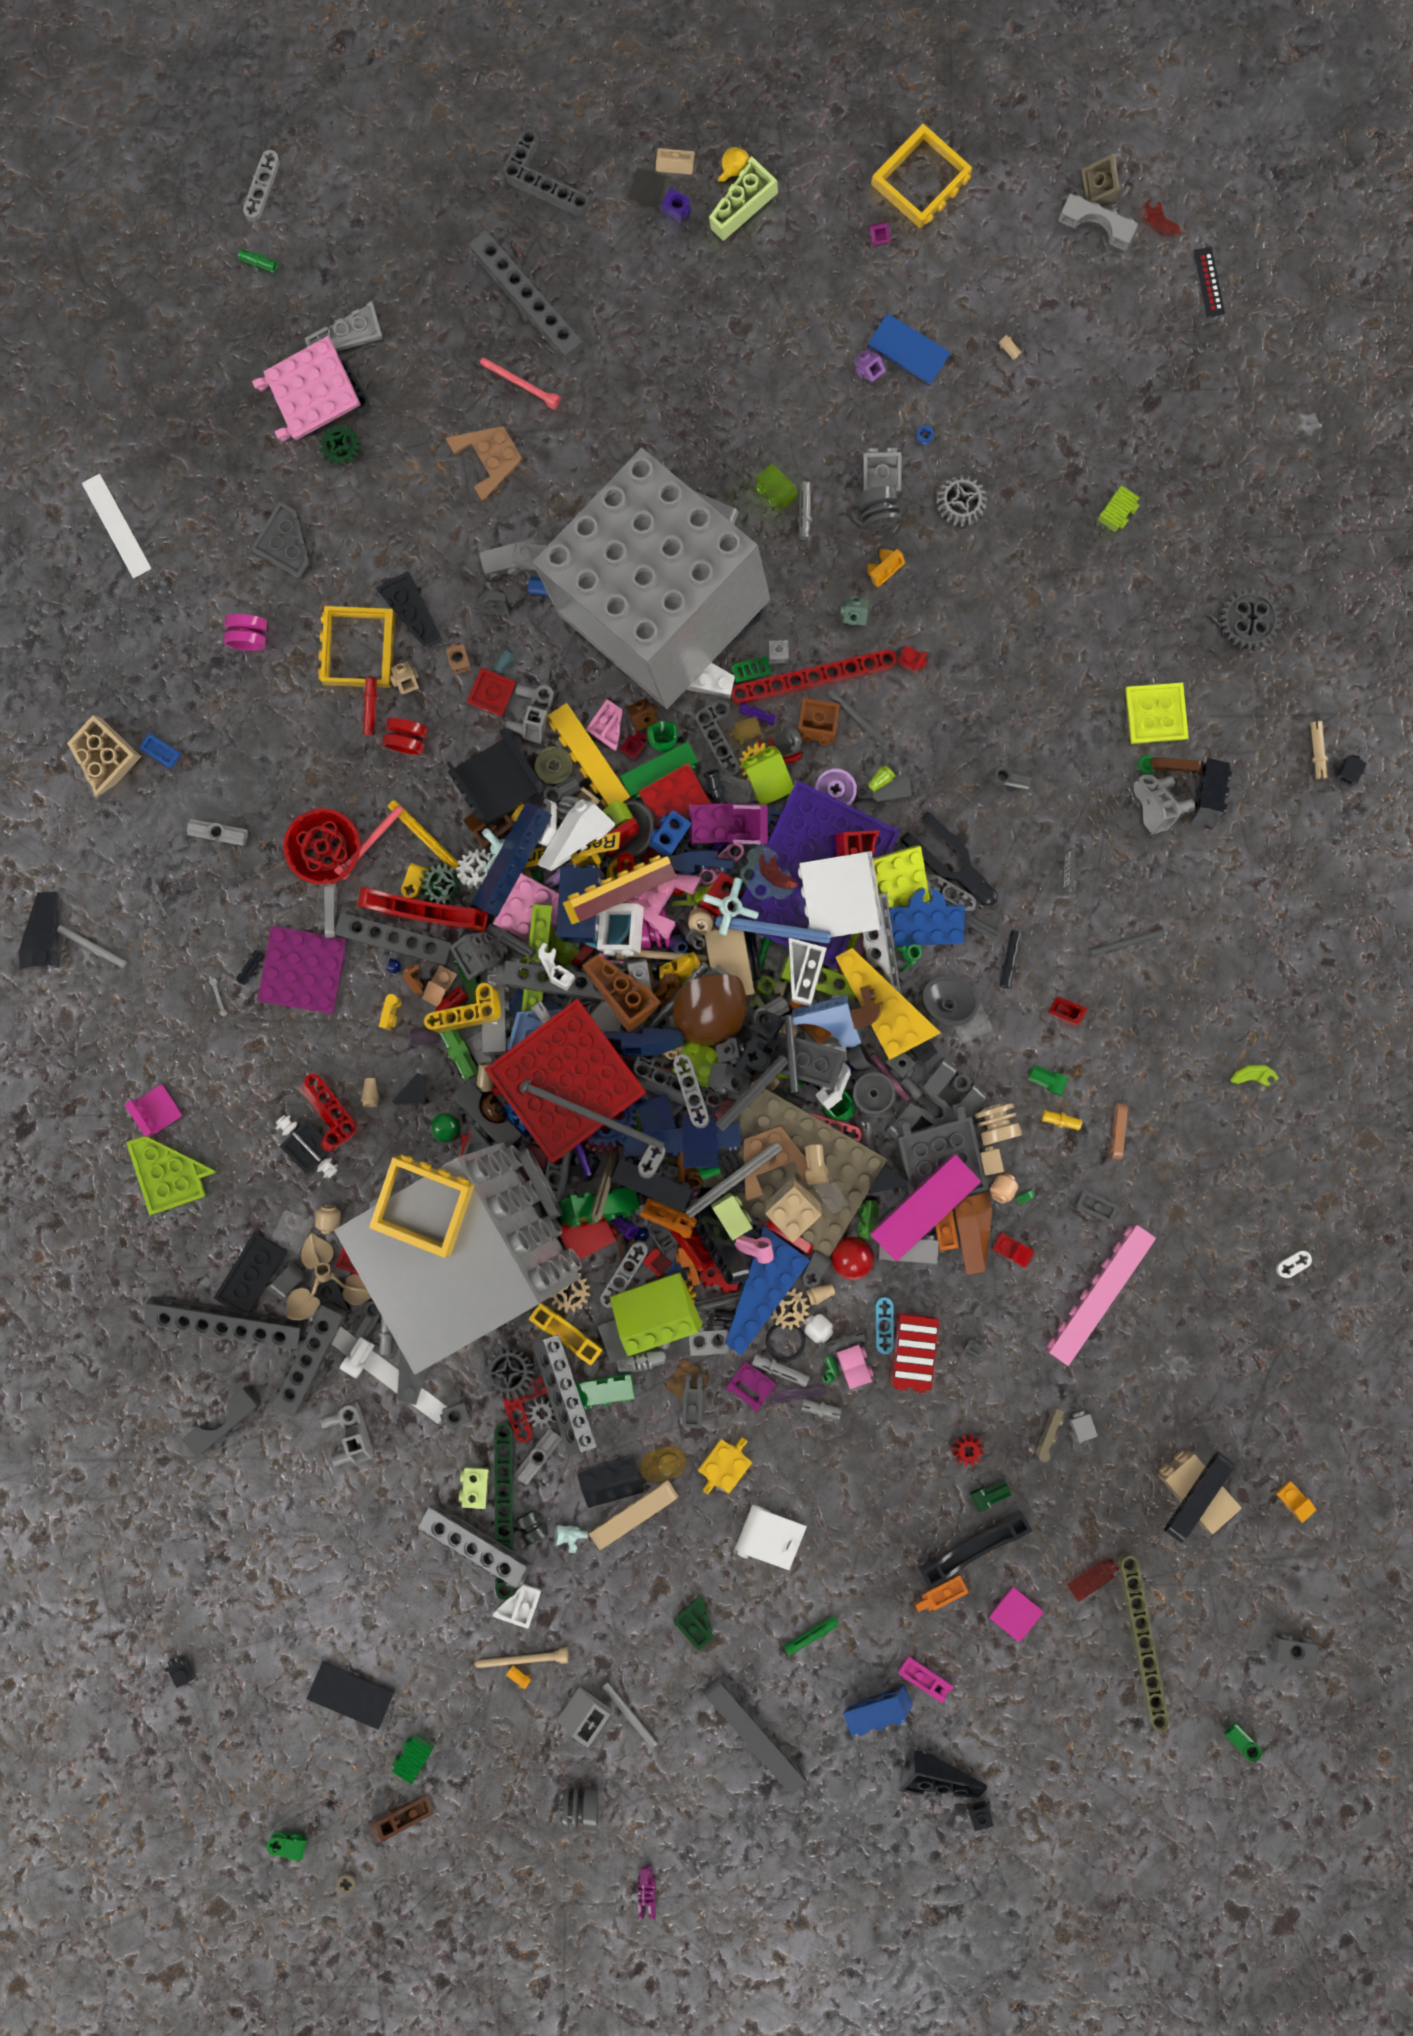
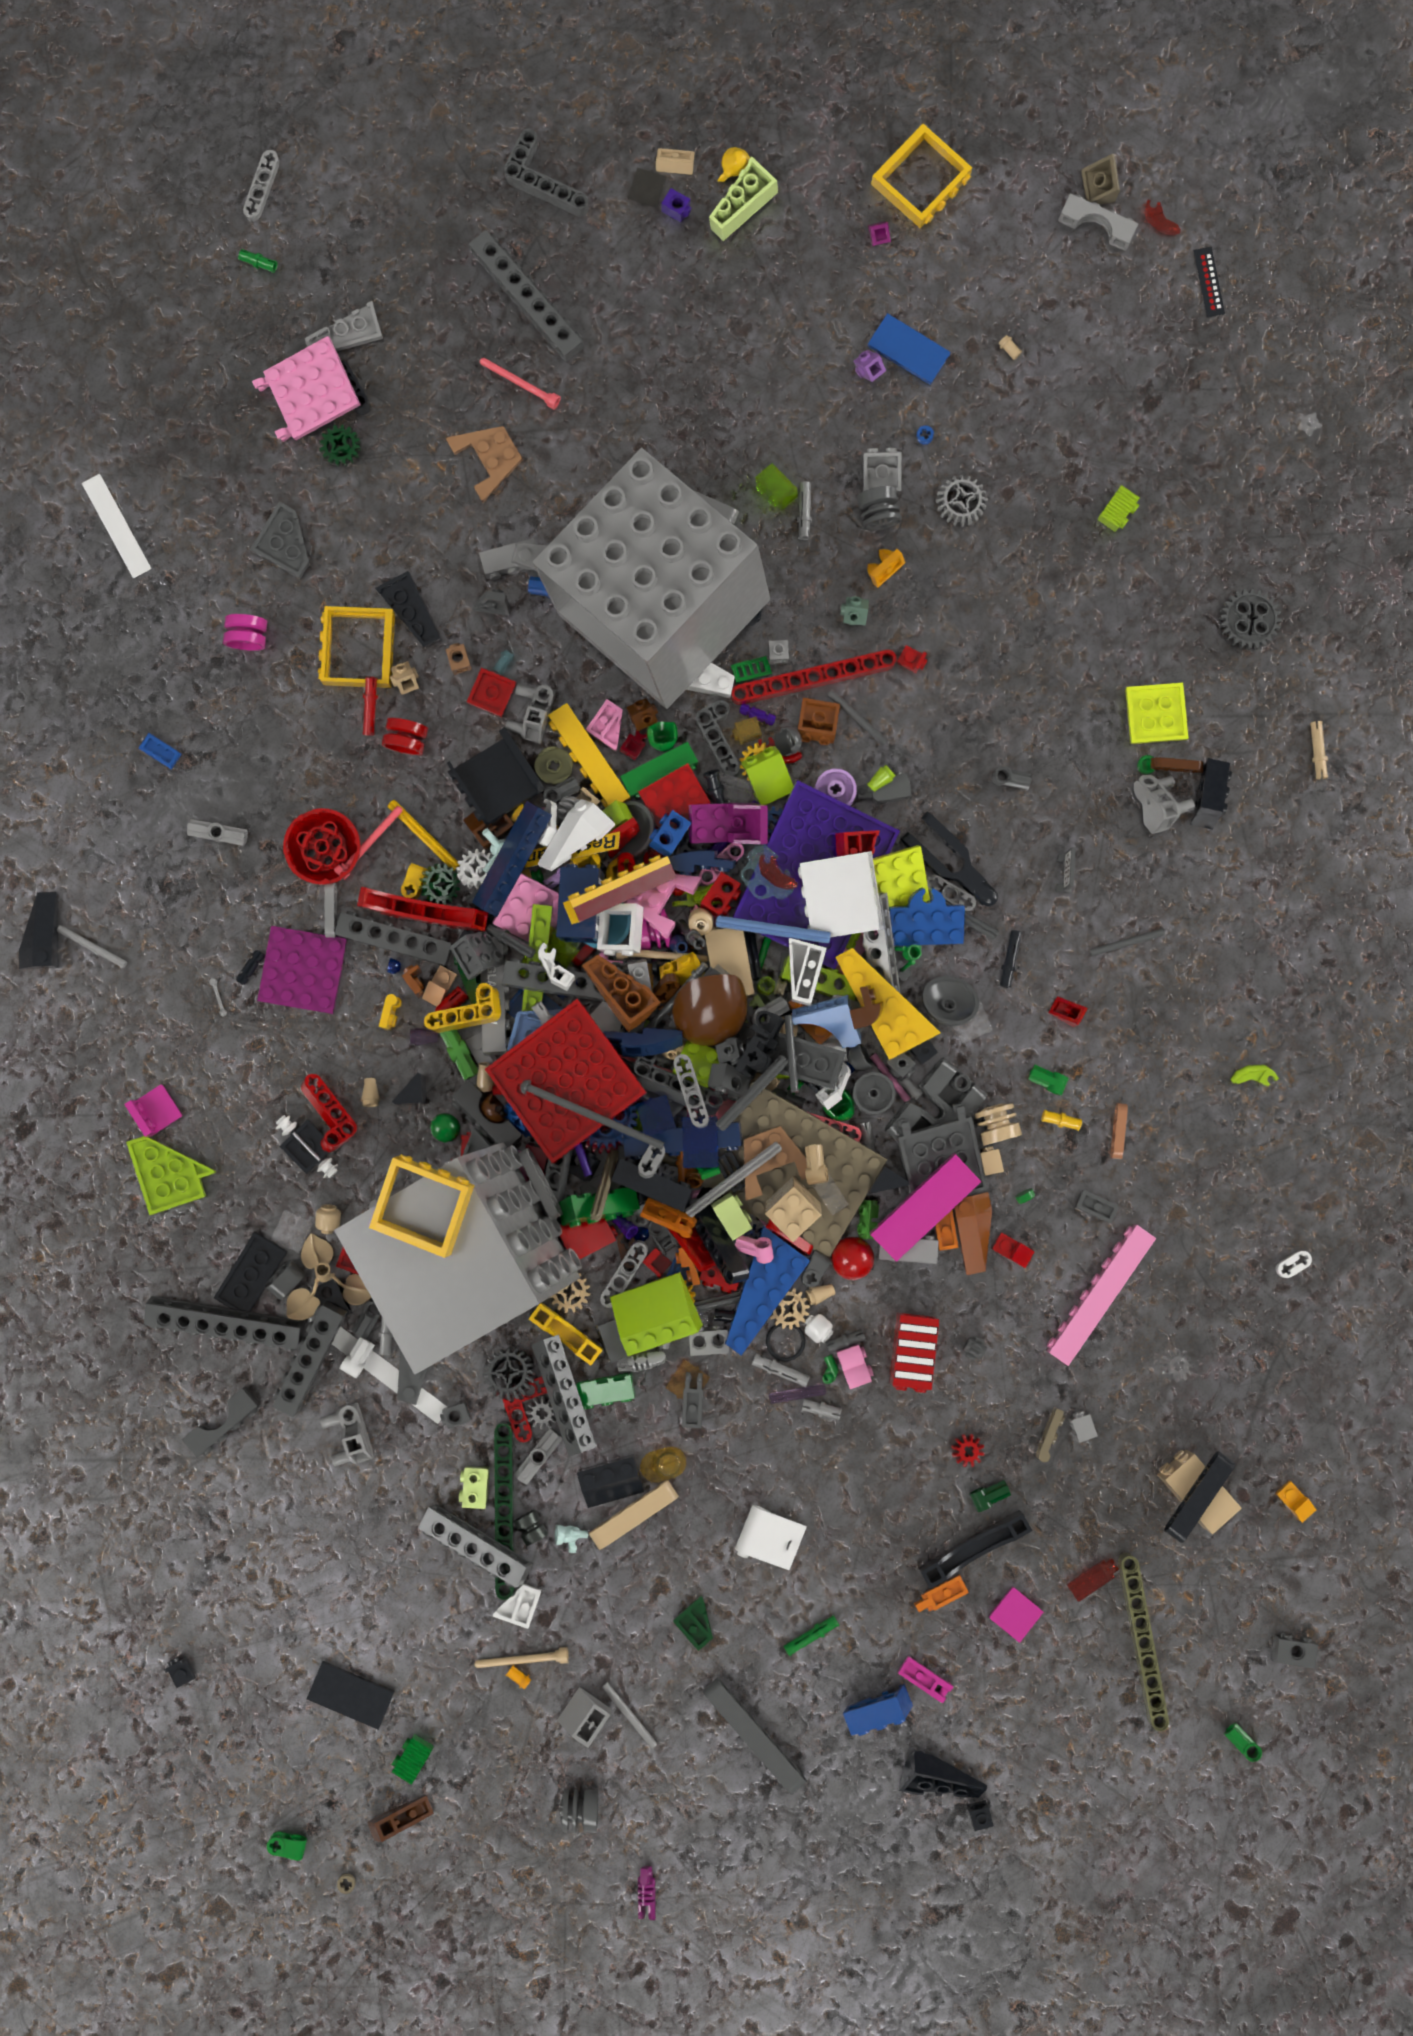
tan wedge [68,715,142,797] -> none
yellow plate [698,1436,752,1495] -> none
light aqua bar [702,878,758,936] -> none
magenta plate [725,1360,776,1412] -> none
medium azure beam [875,1297,894,1354] -> none
light nougat head [990,1173,1018,1203] -> none
black brick [1335,755,1367,787] -> none

